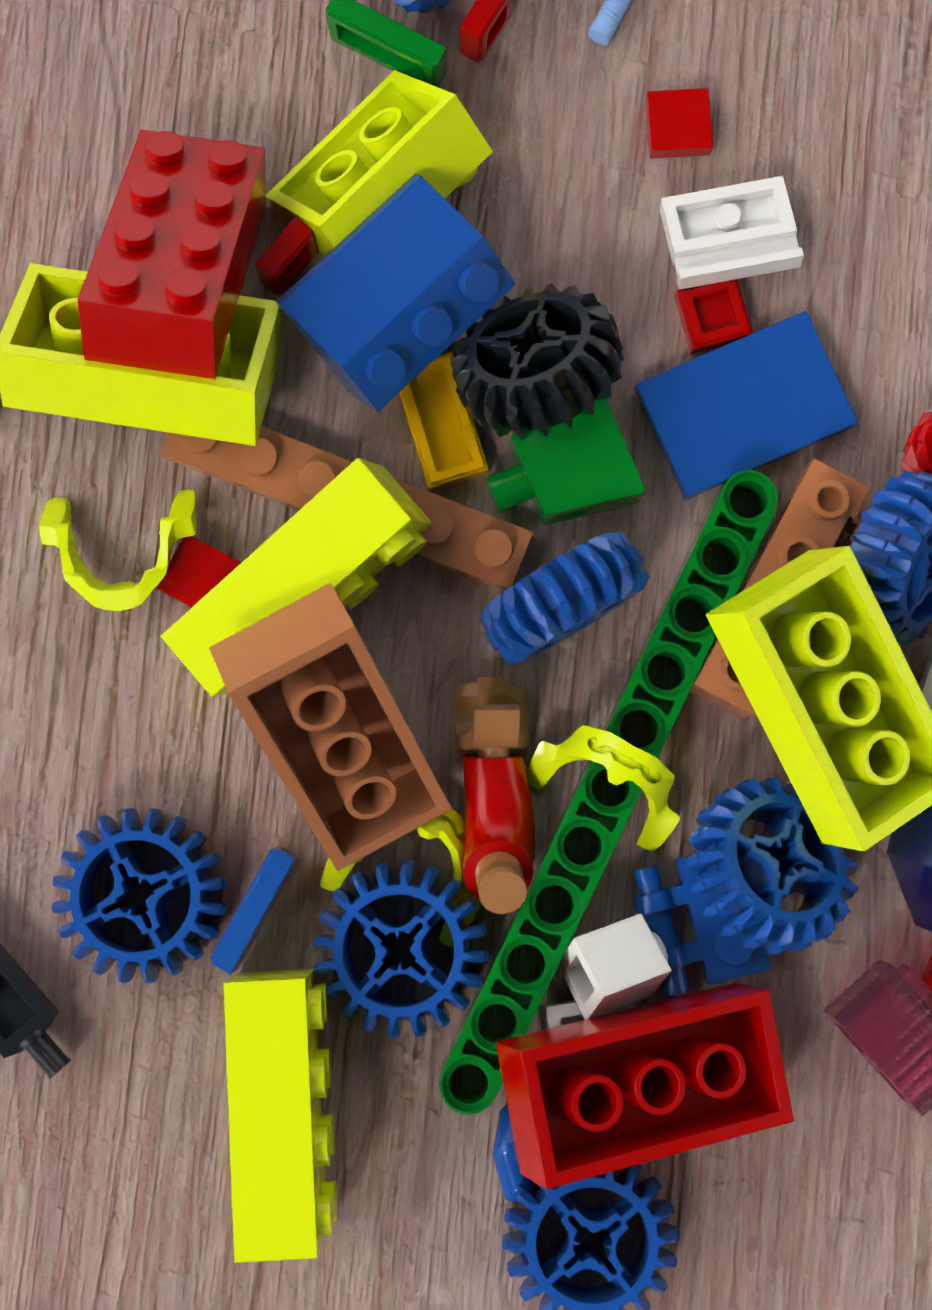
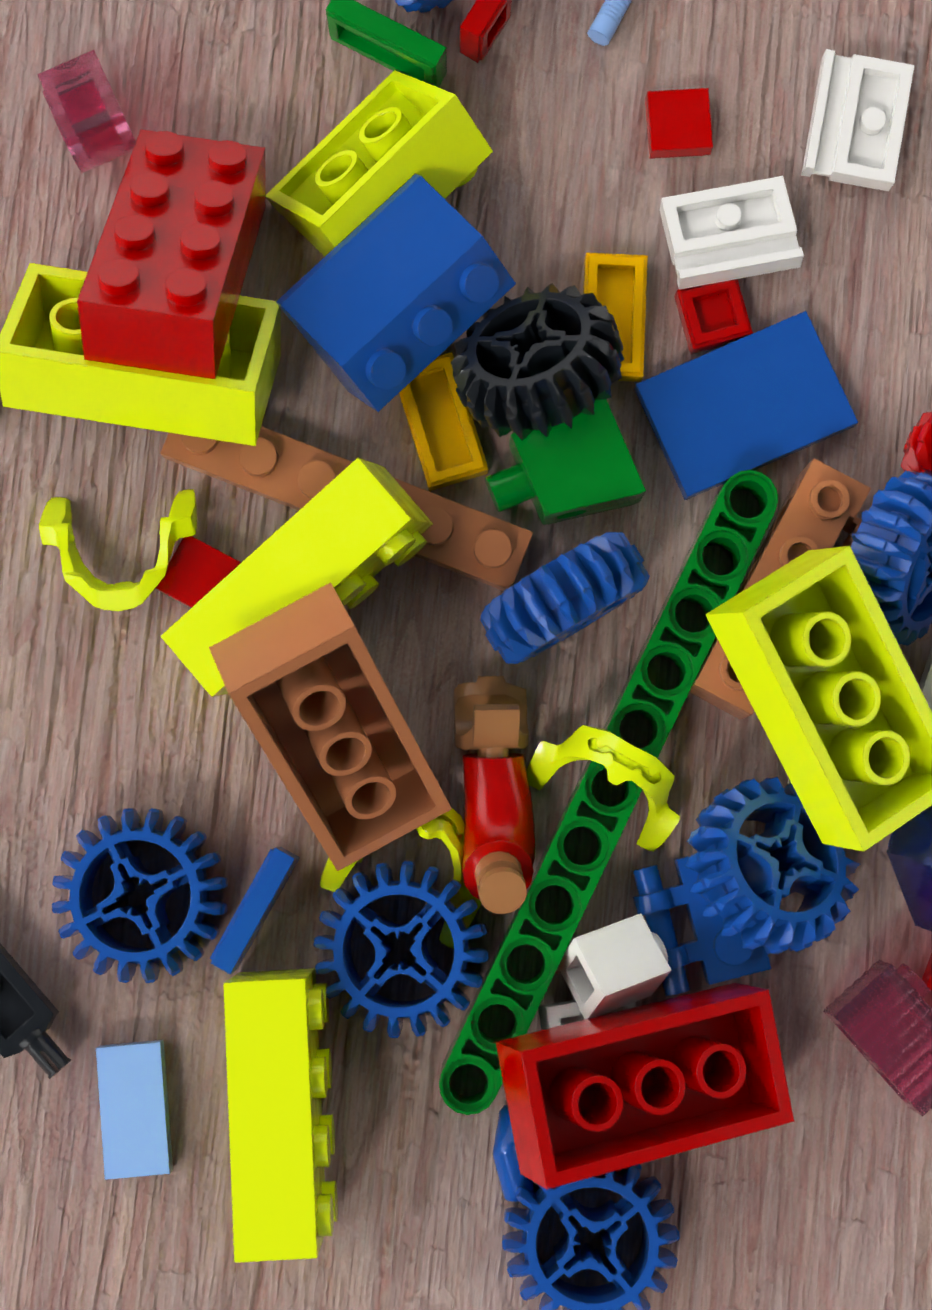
red tile [255,217,317,296] -> none
none -> clear pink brick [37,50,136,174]
none -> light blue tile [96,1040,173,1180]
none -> yellow tile [583,253,648,382]
none -> white plate [801,49,915,192]

